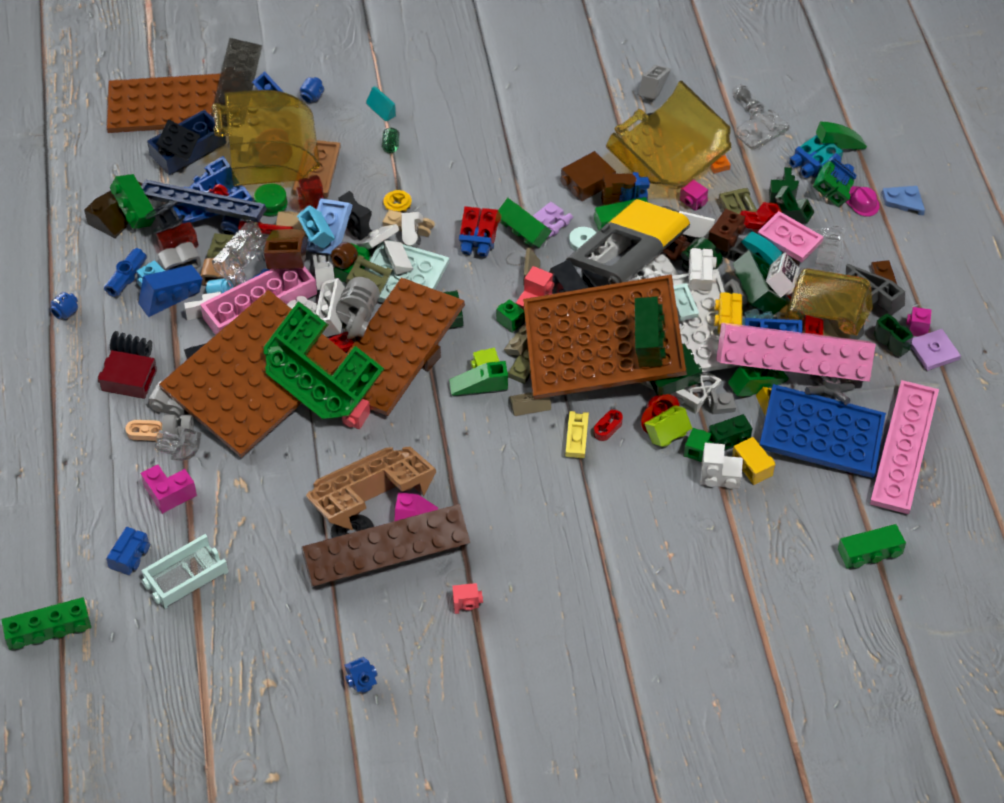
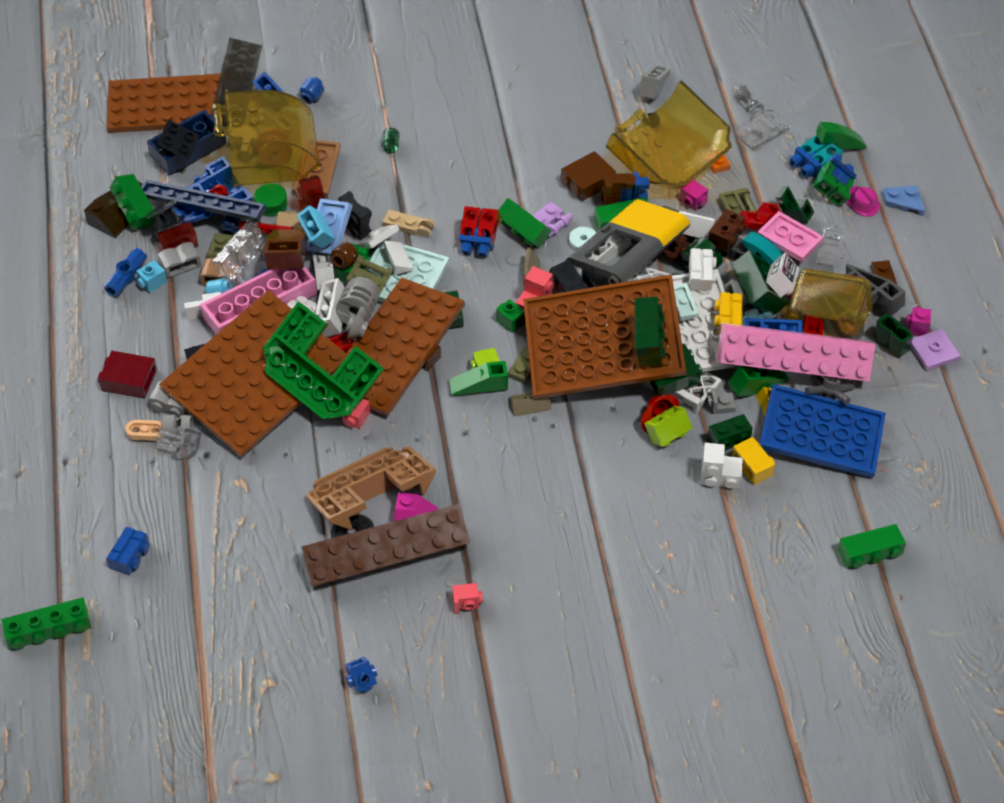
blue head [50,292,78,319] -> none
black piece [110,331,152,357] -> none
blue wedge [138,265,203,317] -> none
dark pink brick [140,464,197,514] -> none
light aqua door [142,534,228,609] -> none
teal slope [366,86,396,121] -> none
yellow gear [383,190,412,212] -> none
white leg [401,212,423,248] -> none
dark tan plate [504,325,528,355] -> none
light yellow plate [565,411,589,458] -> none
red beam [594,410,623,441] -> none
white plate [641,253,679,279] -> none
green brick [684,428,713,462] -> none
dark green brick [769,167,799,205] -> none
bright pink plate [870,380,939,514] -> none

